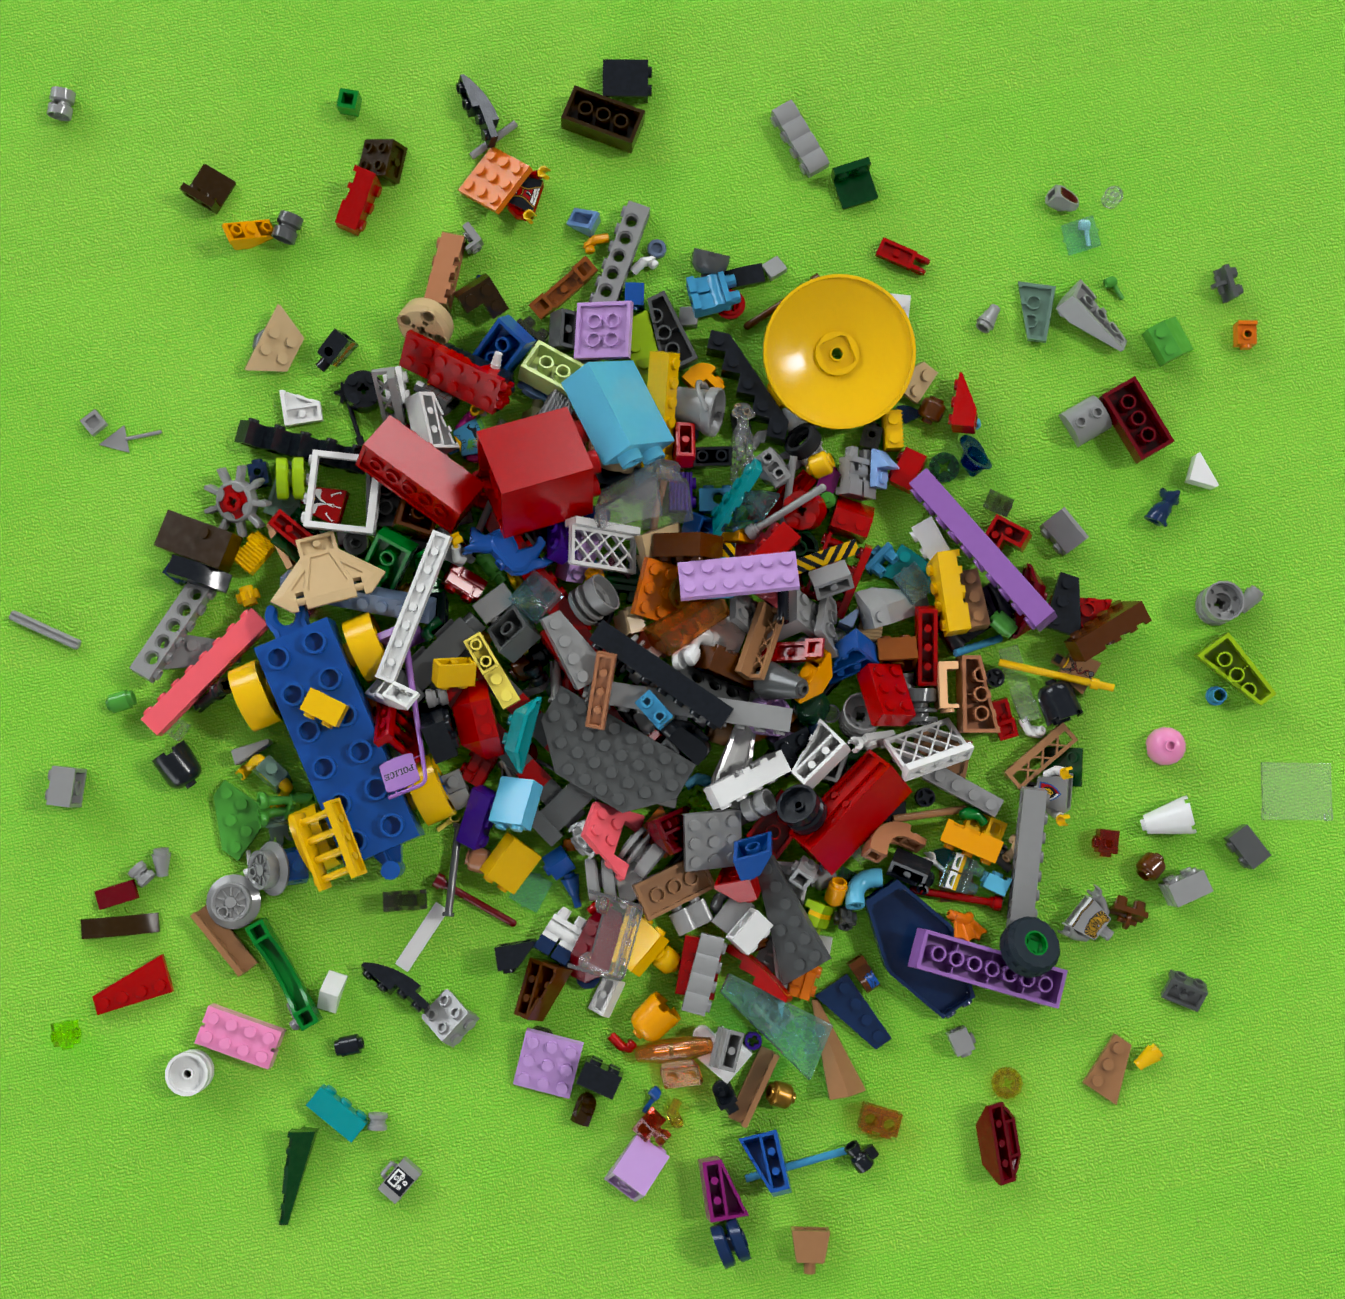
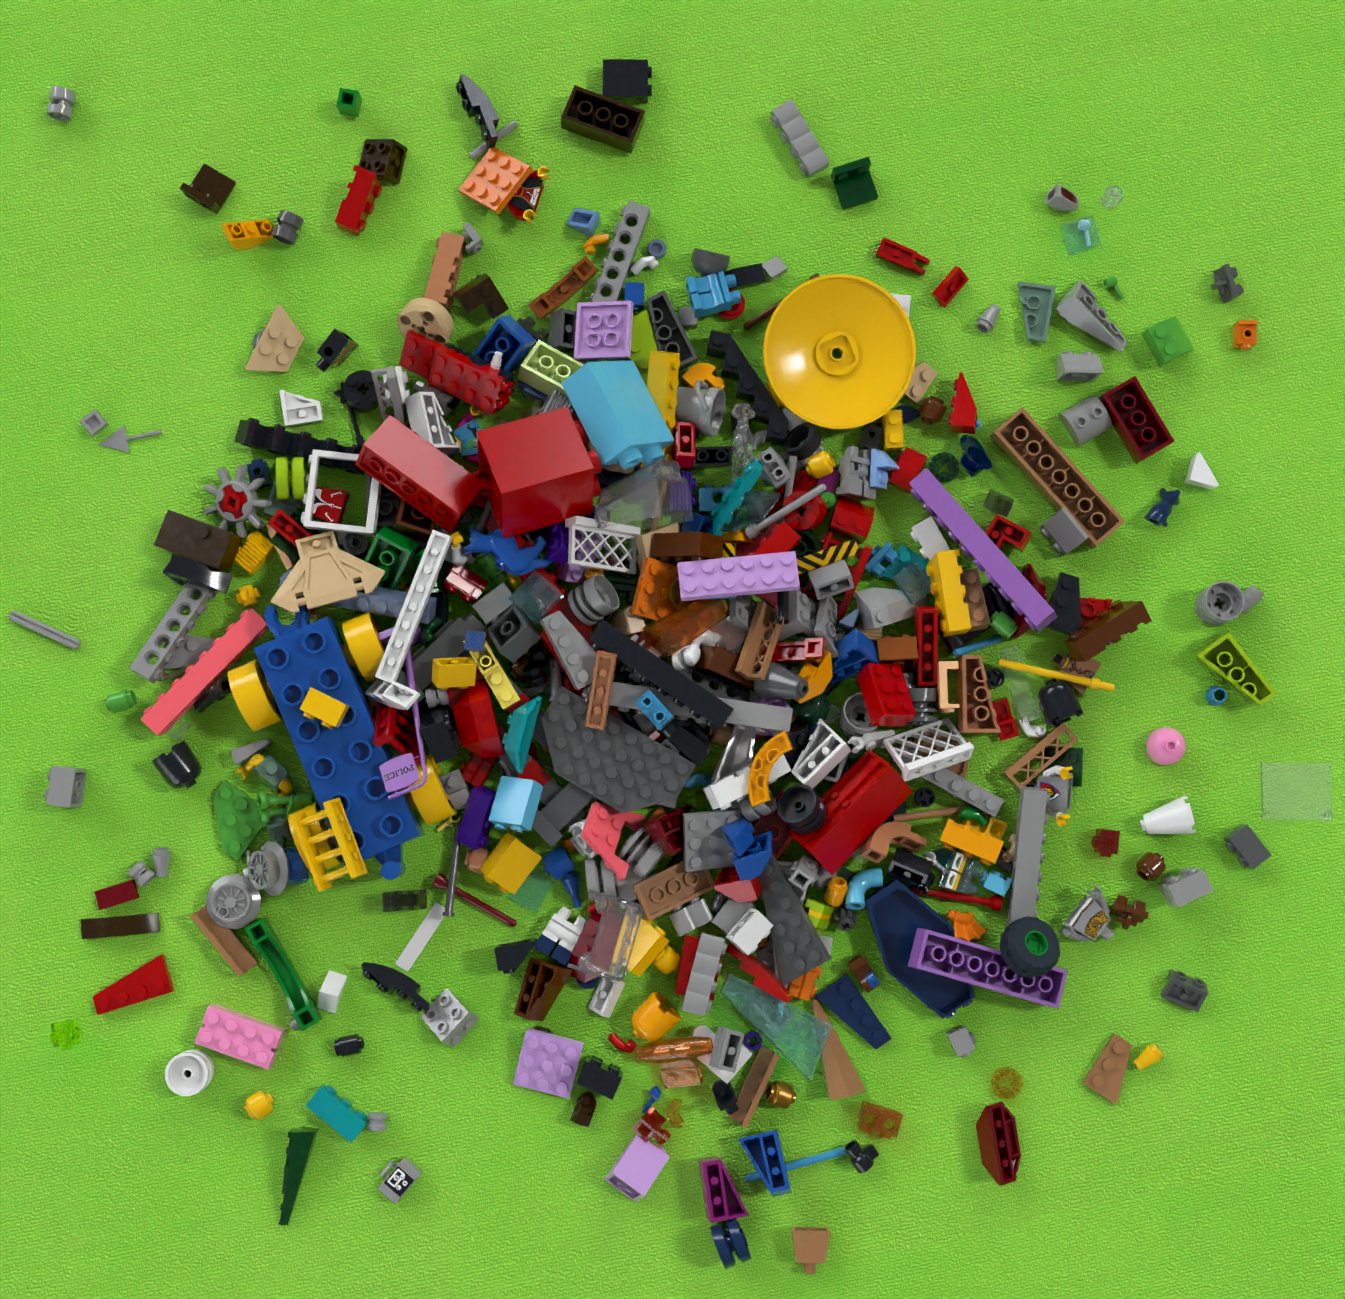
none -> olive piece [157,664,190,681]
none -> yellow head [244,1090,275,1120]
none -> tile [464,630,486,652]
none -> blue slope [721,817,755,856]
none -> light orange tile [748,730,793,807]
none -> red plate [932,266,969,308]
none -> medium nougat brick [990,407,1125,549]
none -> light grey slope [1057,351,1103,381]

